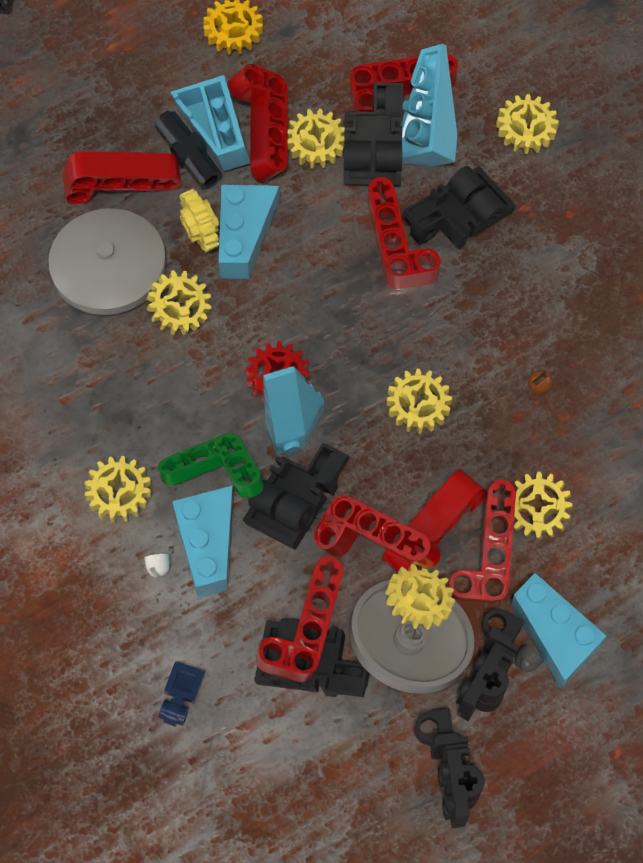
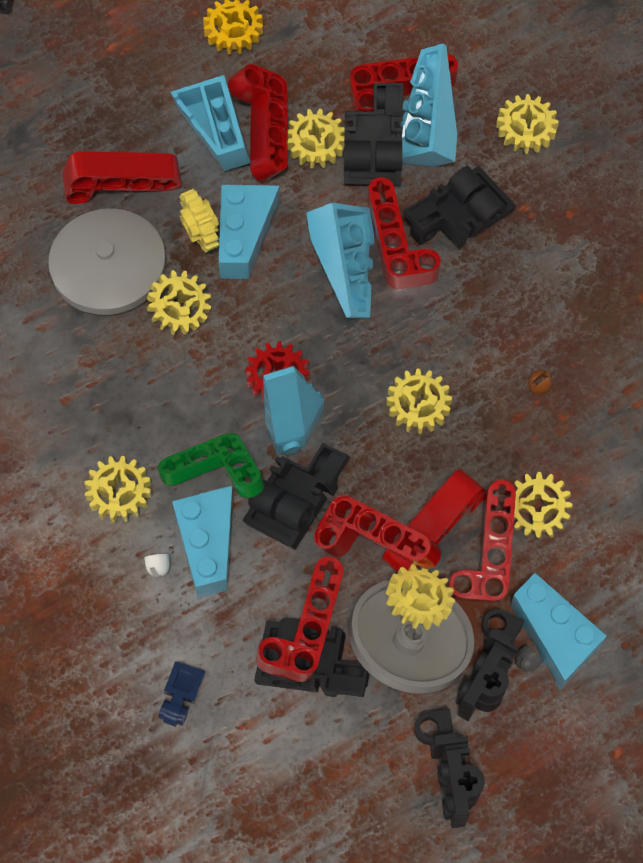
black piece [155,110,222,189] -> none
none -> medium azure wedge [306,203,374,319]

